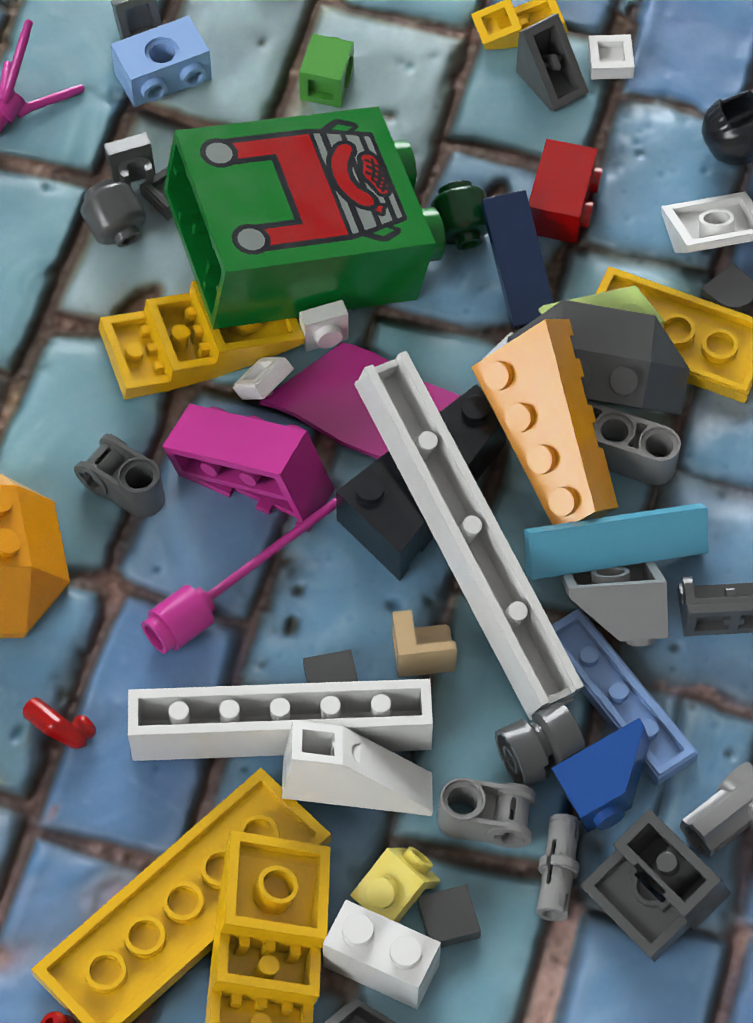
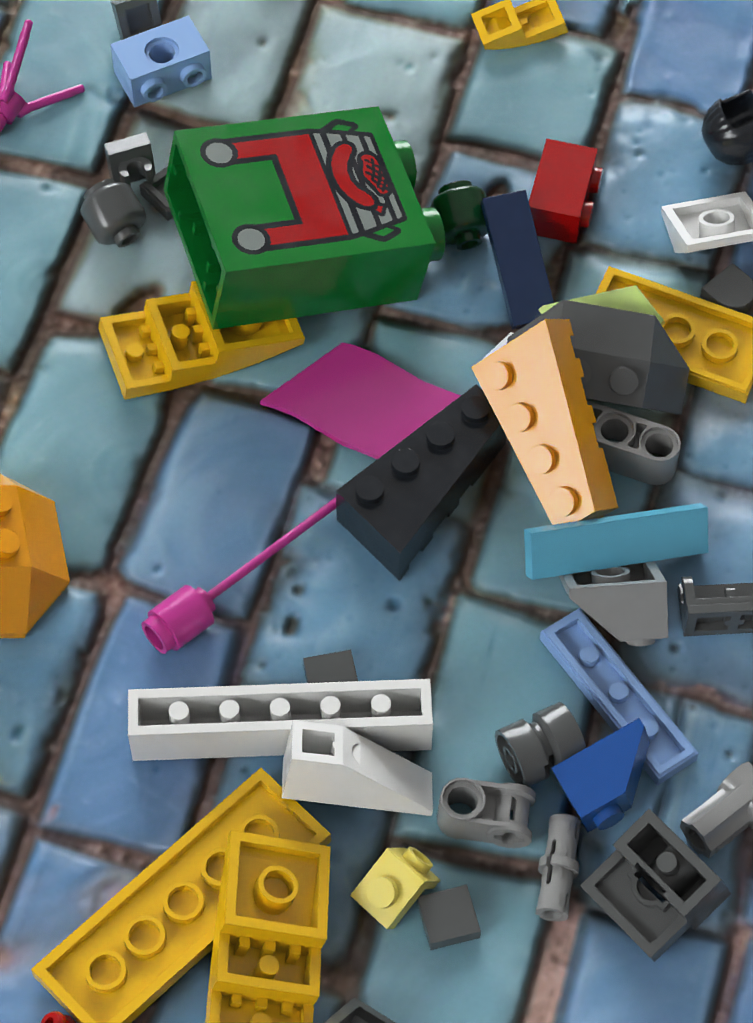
red arm [22,697,96,749] -> none
dark grey piece [74,433,165,518] -> none
dark pink wedge [162,404,335,532] -> none
white tile [233,357,294,400] -> none
bright green brick [299,34,354,108] -> none
white plate [299,300,349,352] -> none
white piece [323,900,441,1009] -> none
white tile [354,351,584,721] -> none
tan panel [392,610,457,677] -> none
dark grey slope [516,13,589,111] -> none
white plate [587,34,635,80] -> none

